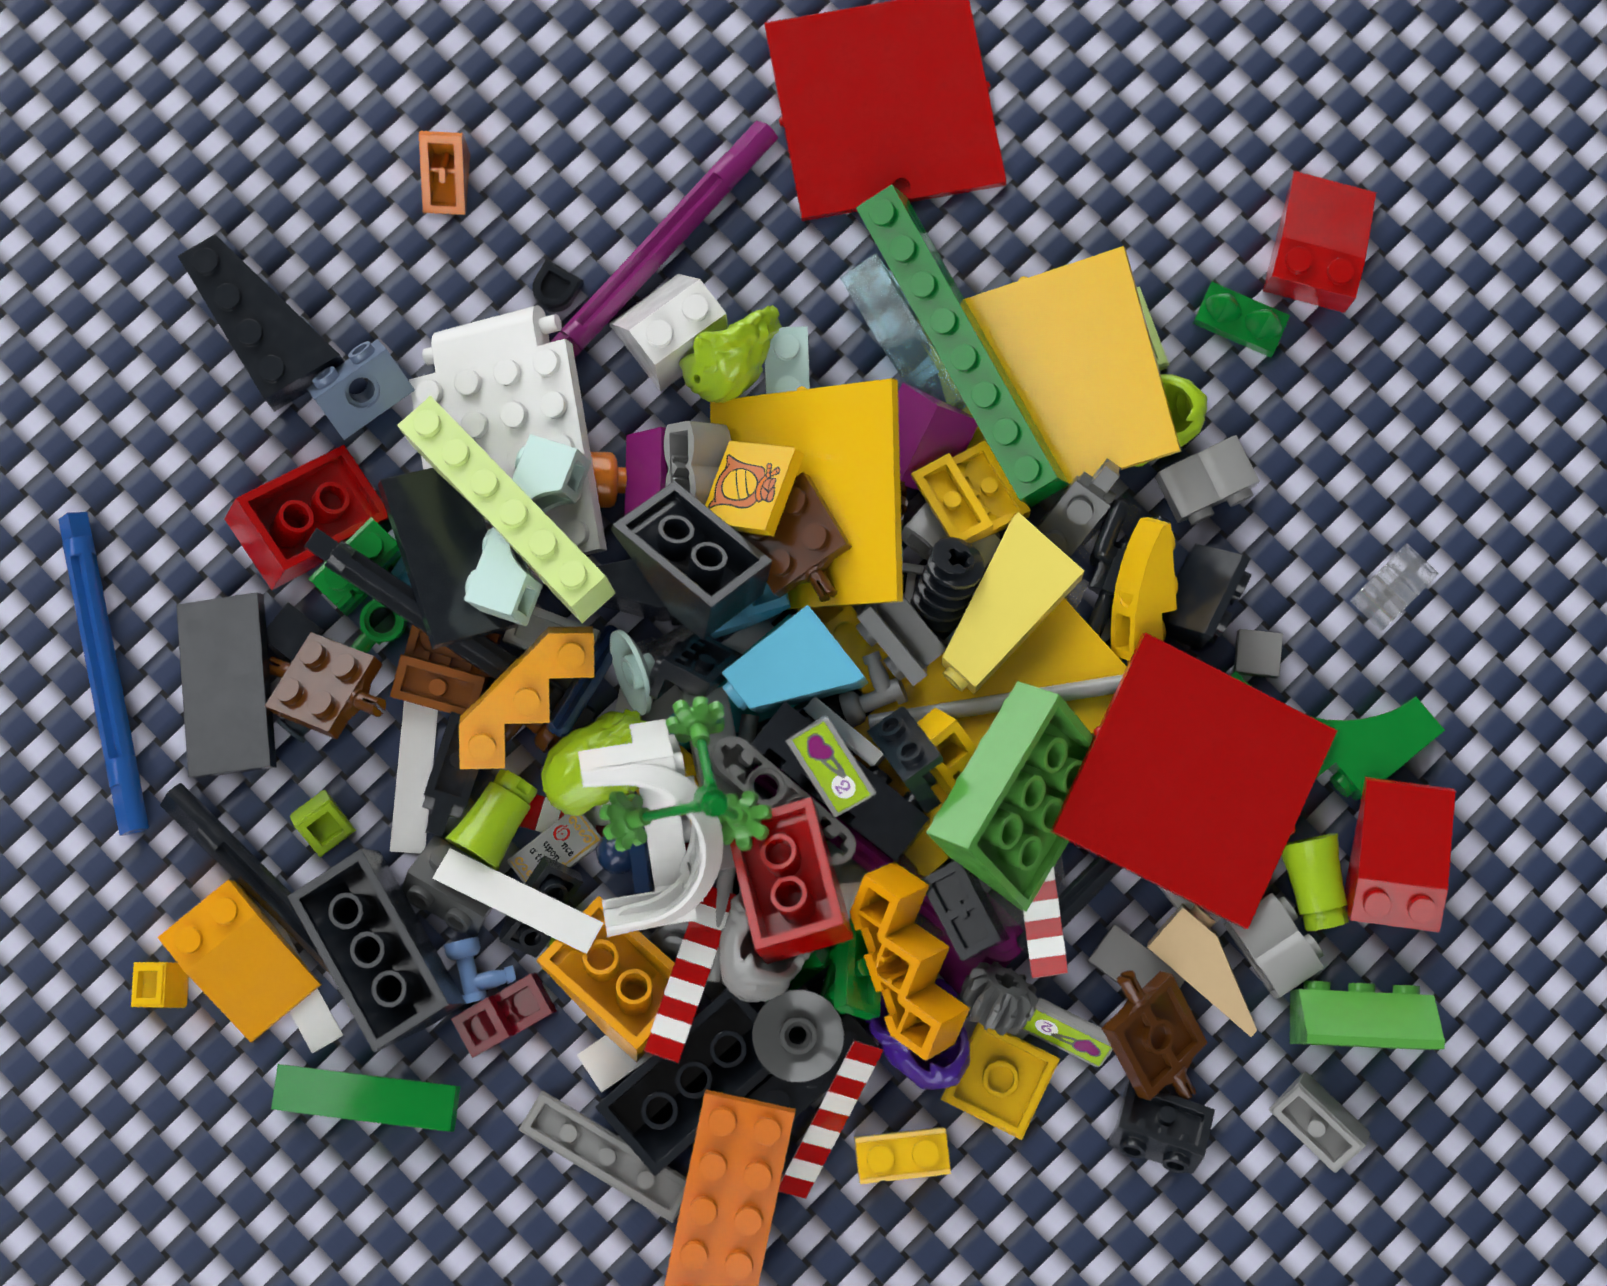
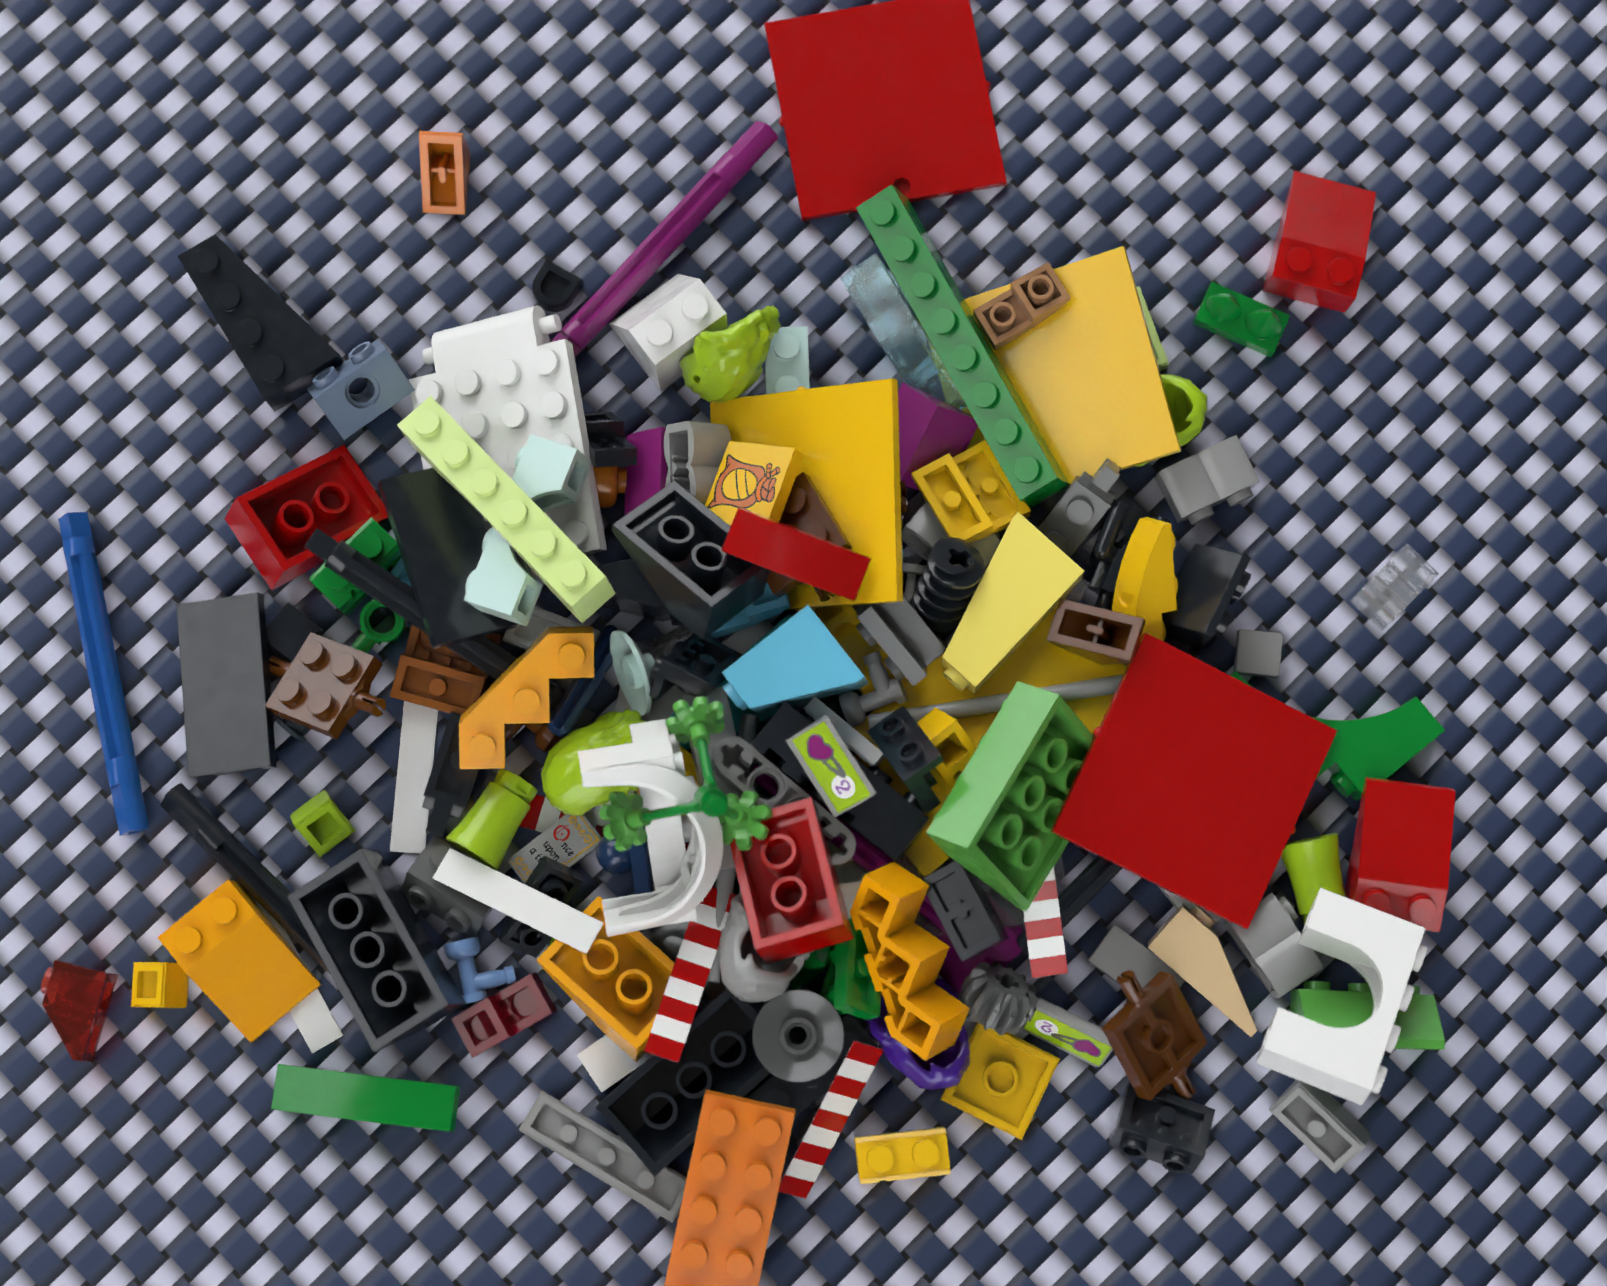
none -> clear red slope [41,960,118,1062]
none -> black slope [584,412,637,468]
none -> red slope [721,508,872,601]
none -> medium nougat slope [973,262,1071,351]
none -> reddish brown slope [1047,598,1146,665]
none -> white arch [1256,888,1427,1105]

